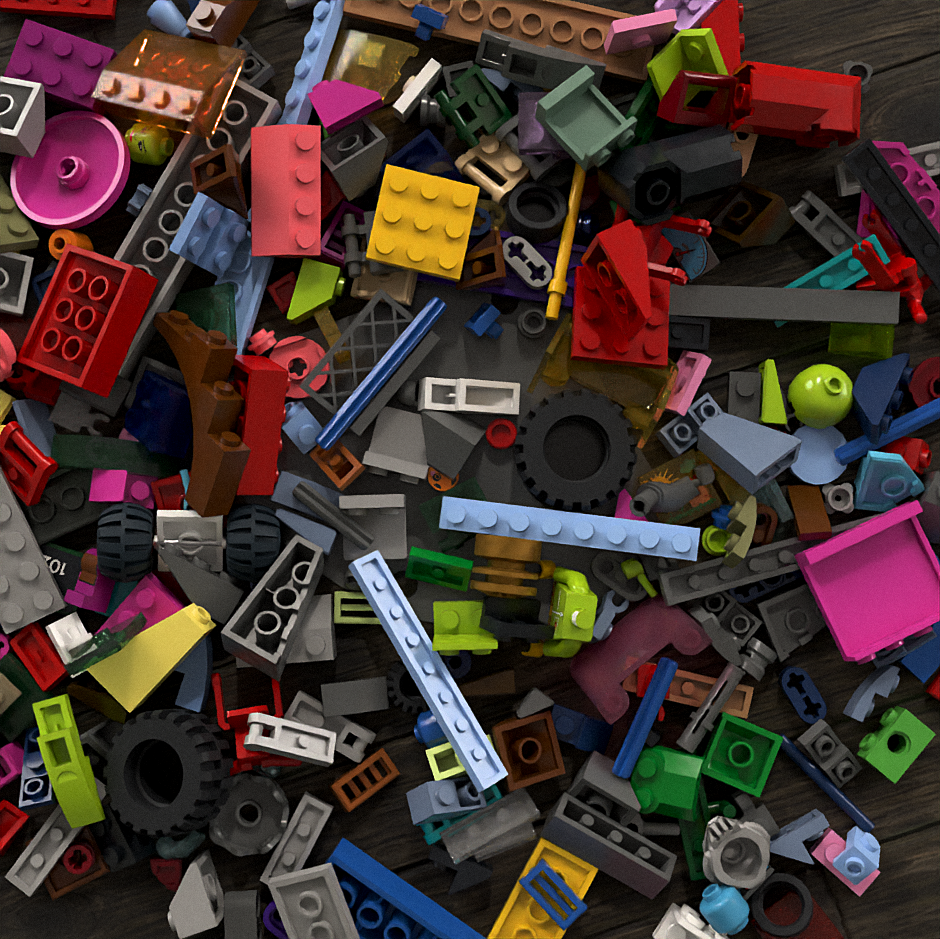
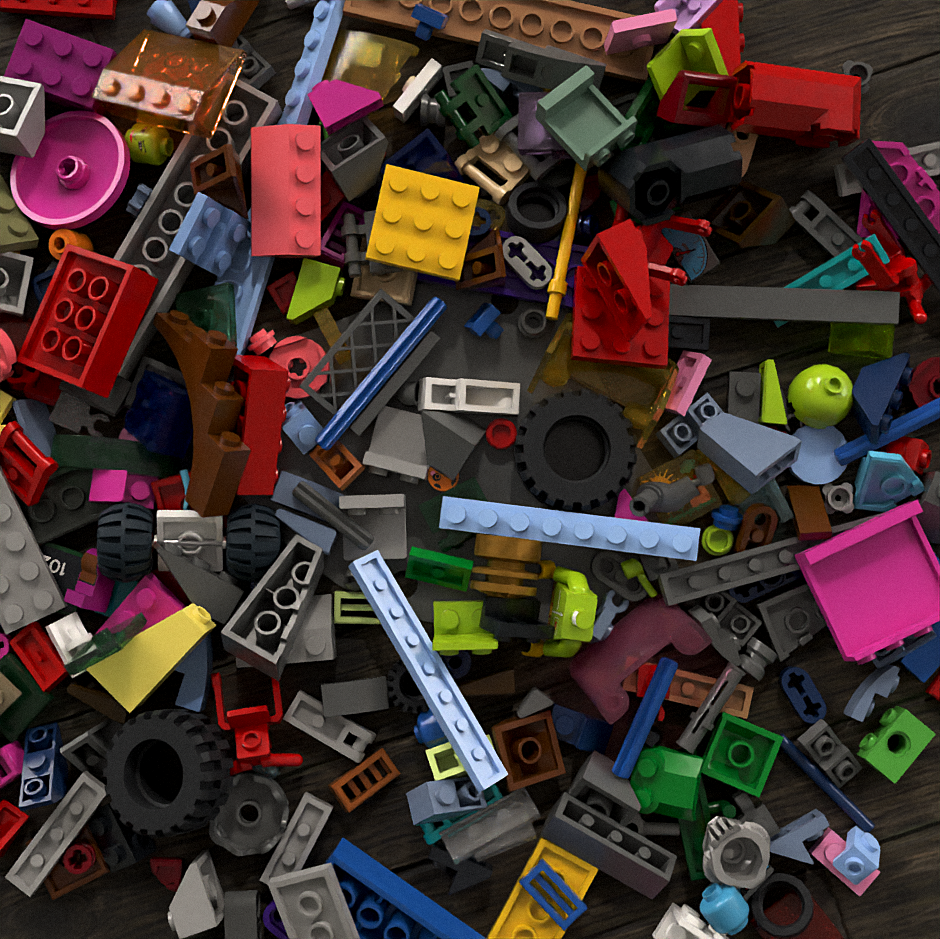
lime slope [32,694,105,829] -> none
clear light blue arm [156,829,206,860] -> none
plate [243,713,337,767] -> none
olive slope [722,494,757,569] -> none

